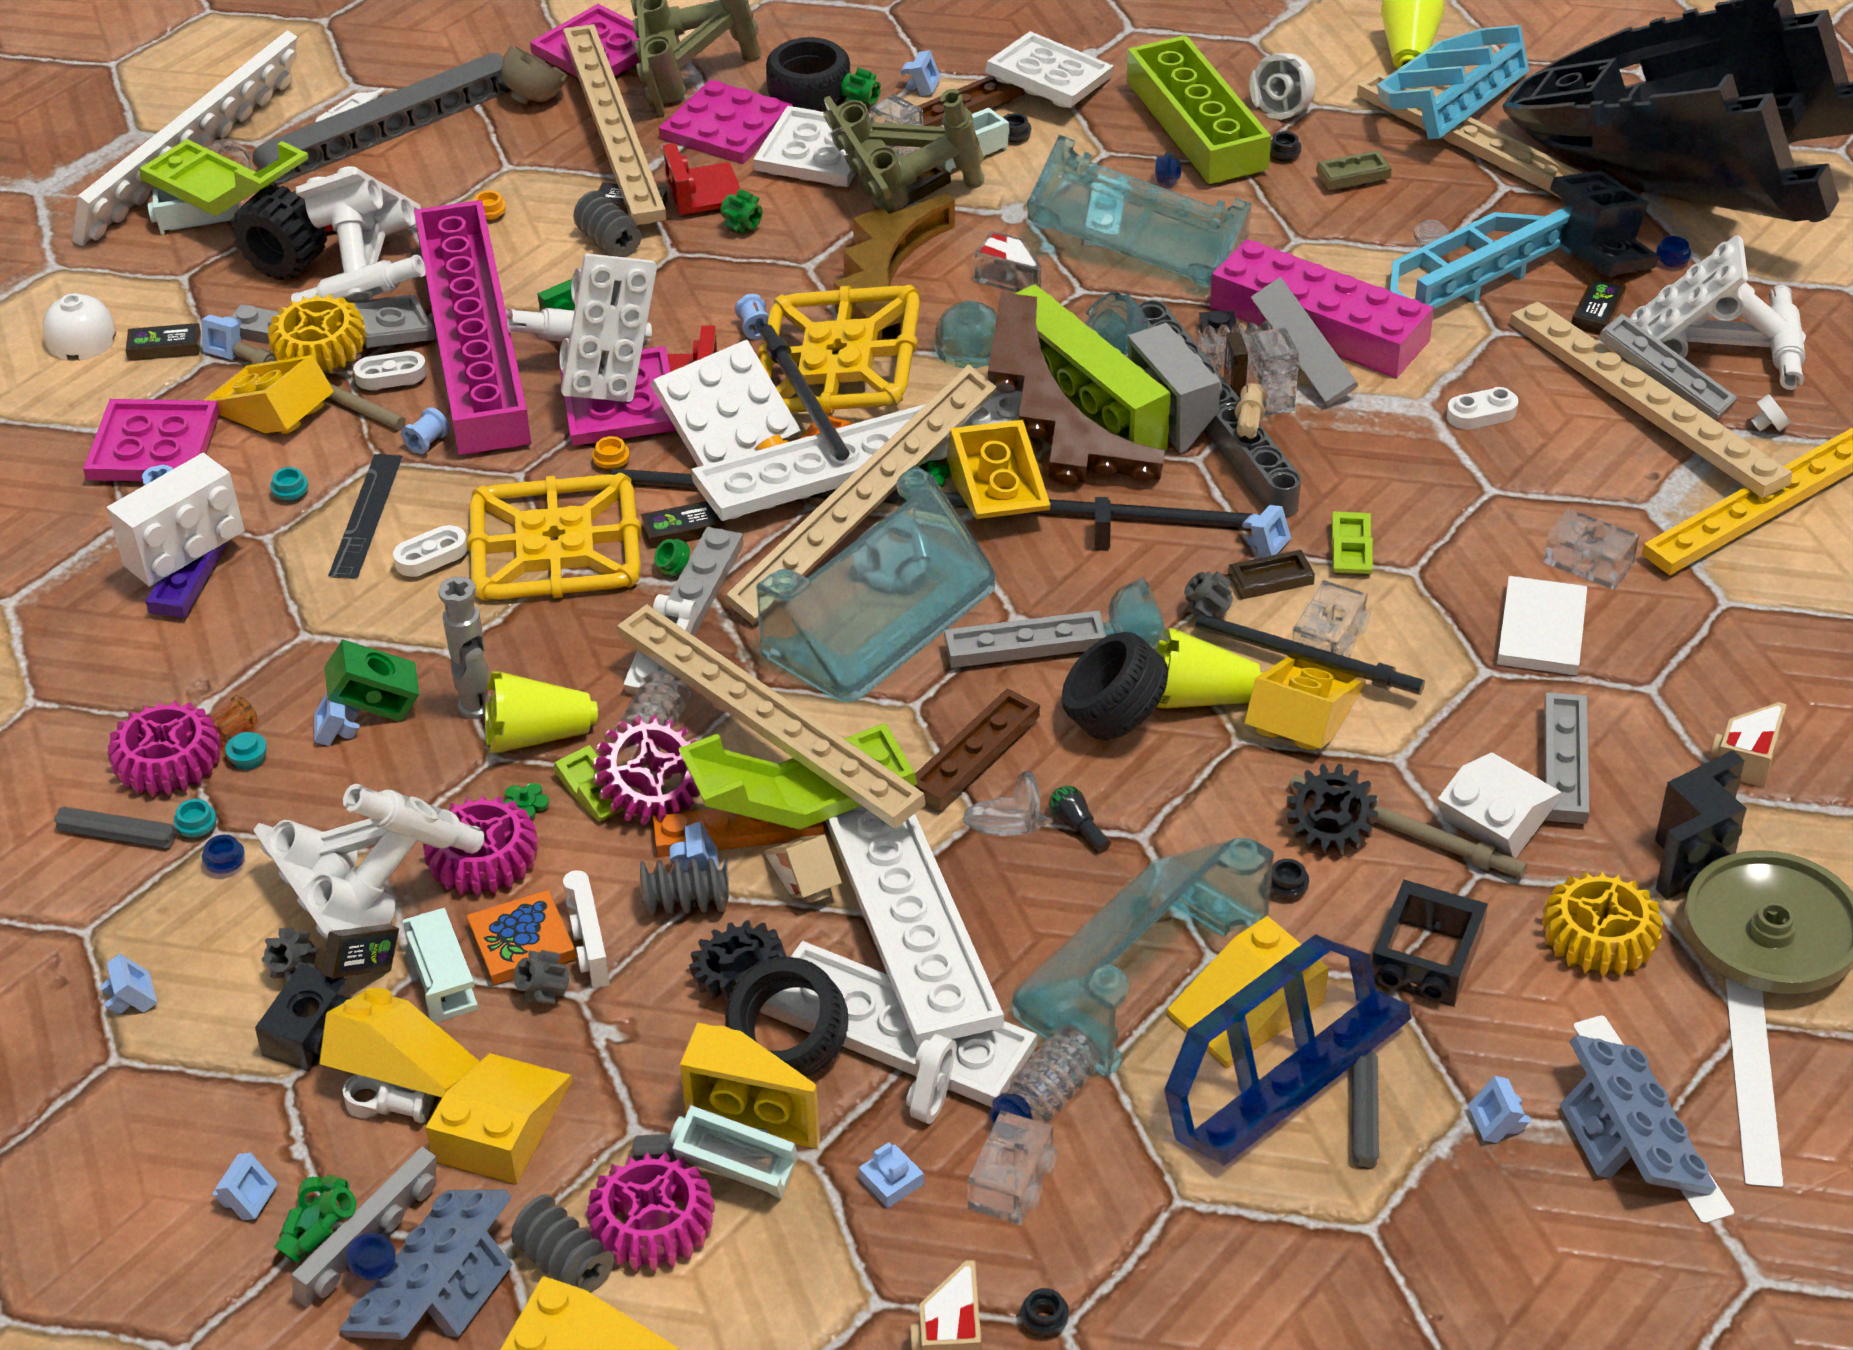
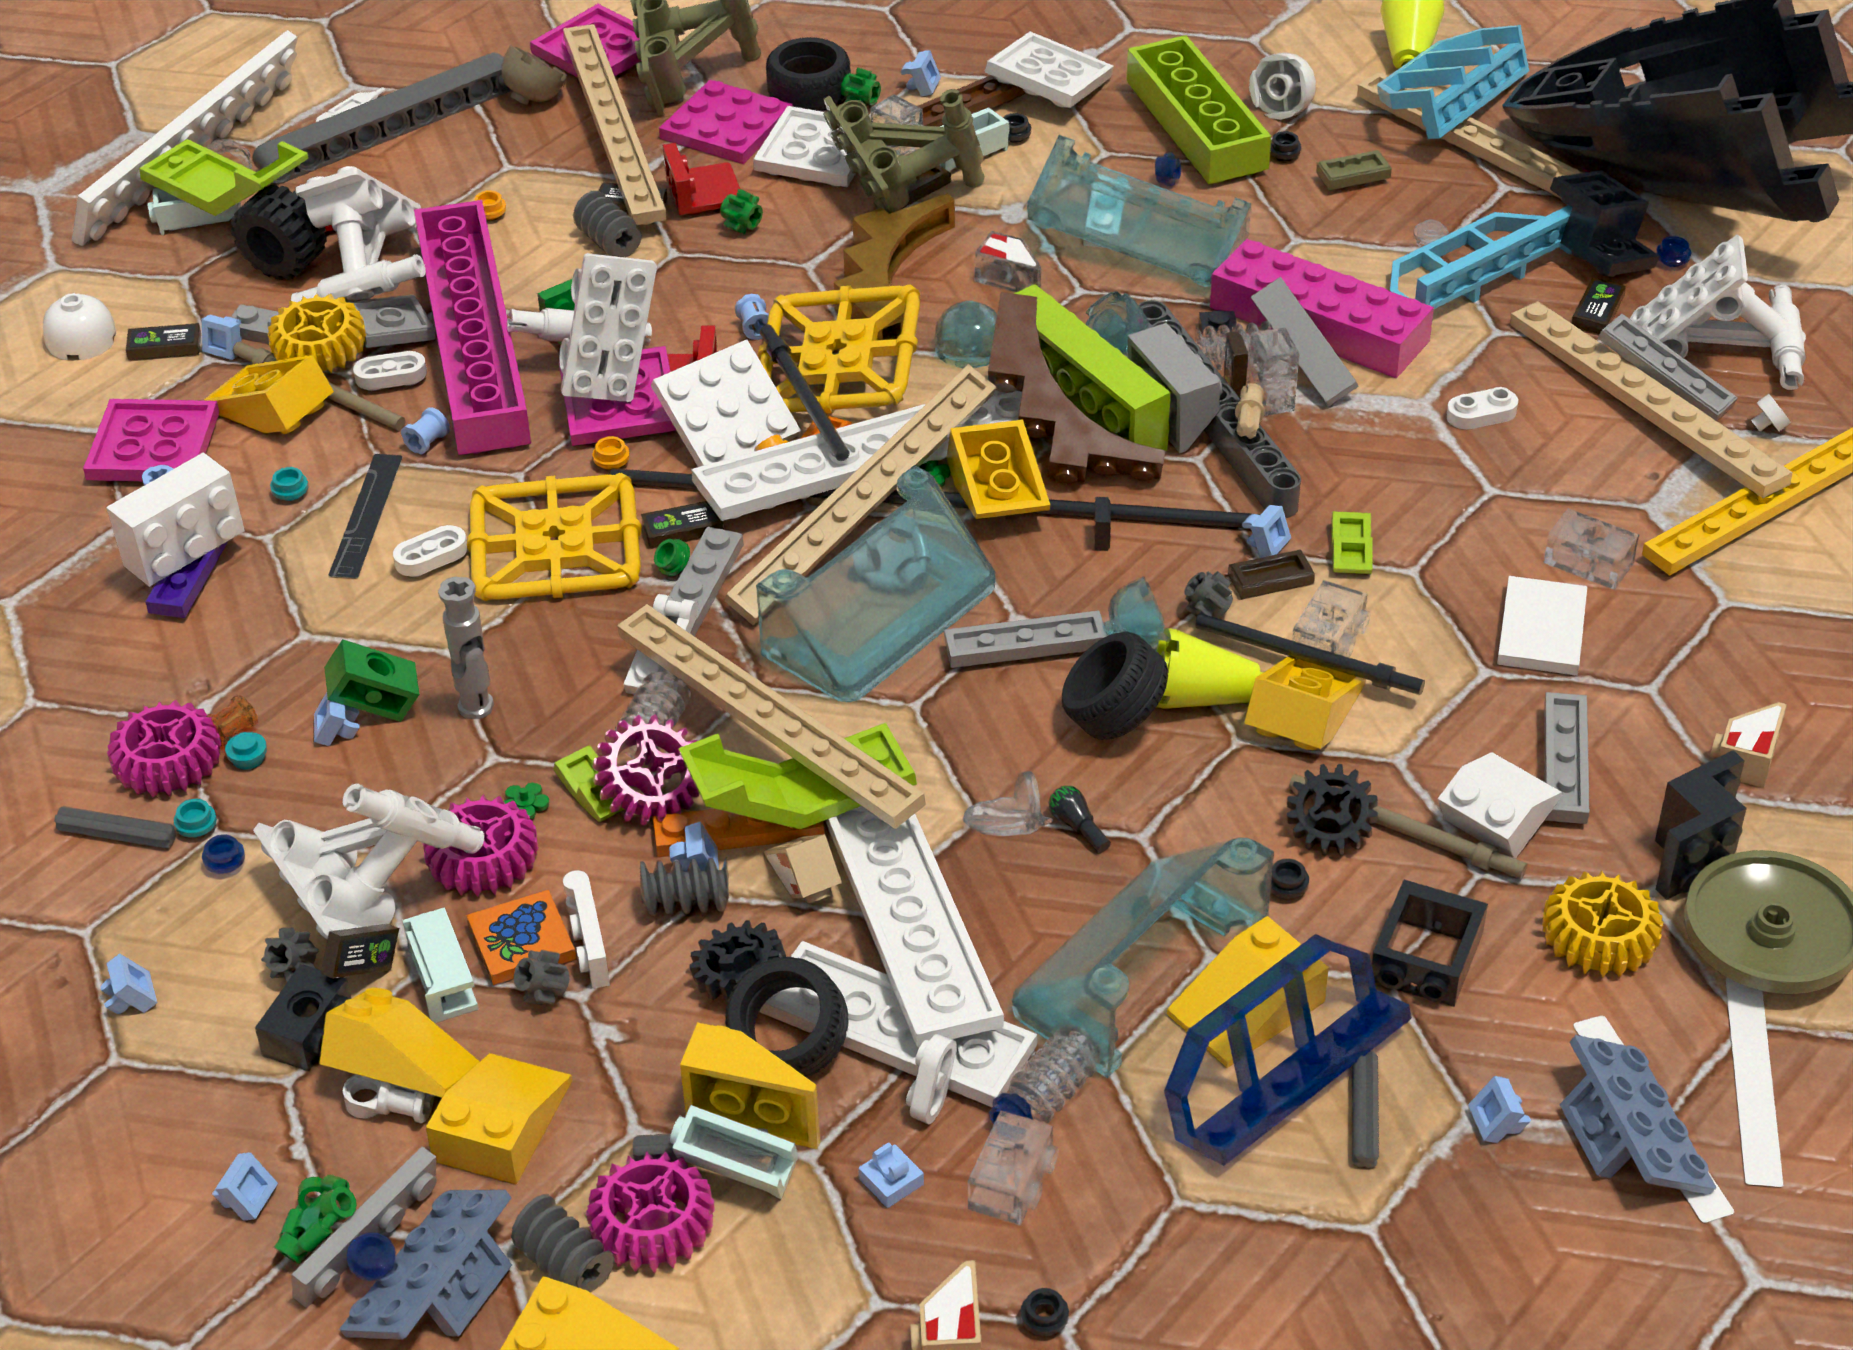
neon yellow cone [485,671,598,753] -> none
reddish brown plate [914,688,1040,810] -> none

